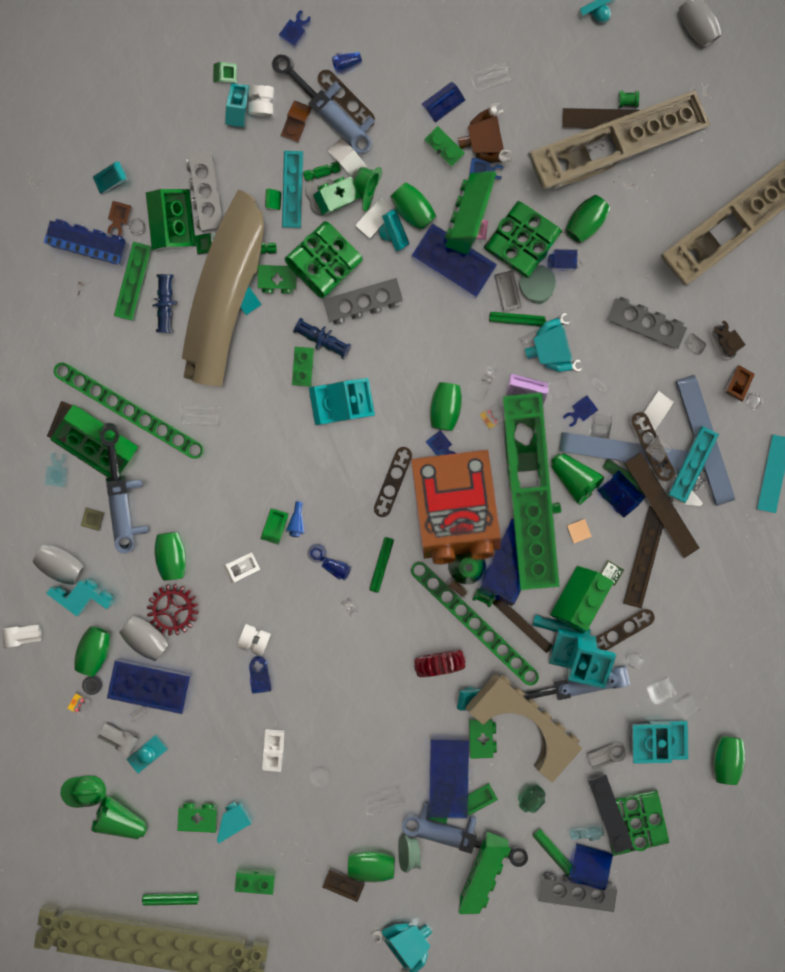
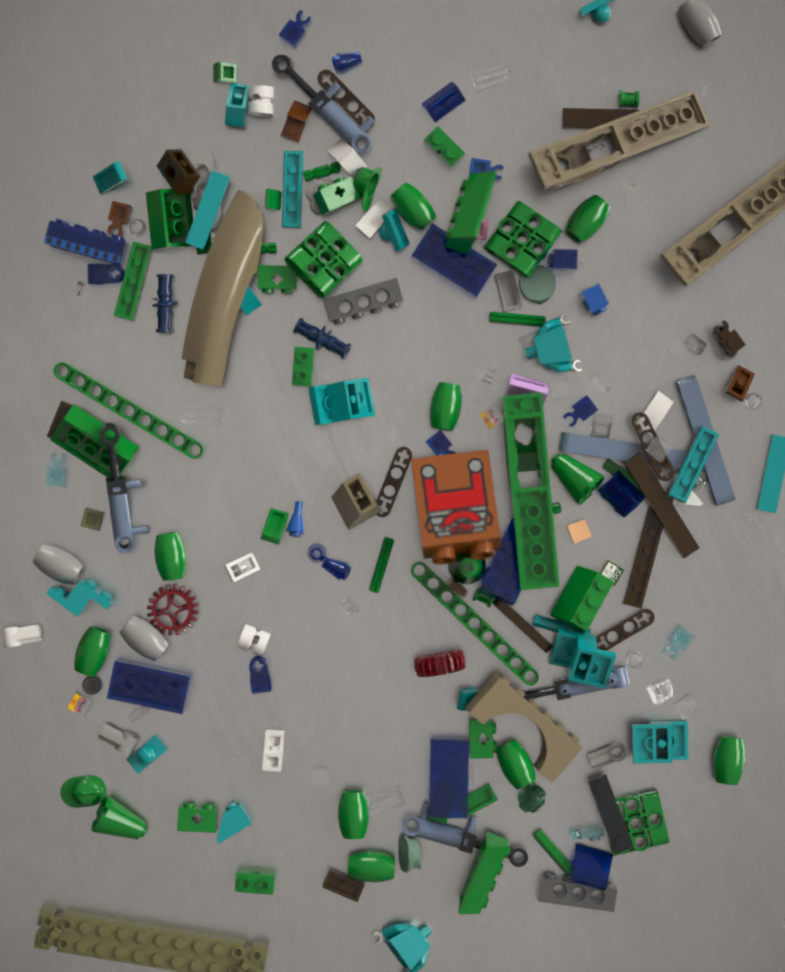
green axle [142,893,199,906] -> none
reddish brown torso [458,103,512,163] -> none
dark grey brick [606,297,687,350] -> none
none -> clear blue piece [87,264,125,284]
none -> dark brown brick [157,149,200,194]
none -> teal tile [185,170,230,250]
none -> dark tan slope [331,473,382,530]
none -> green piece [338,790,369,839]
none -> green piece [497,739,536,790]
none -> blue brick [578,283,609,316]
none -> clear light blue plate [663,625,695,660]

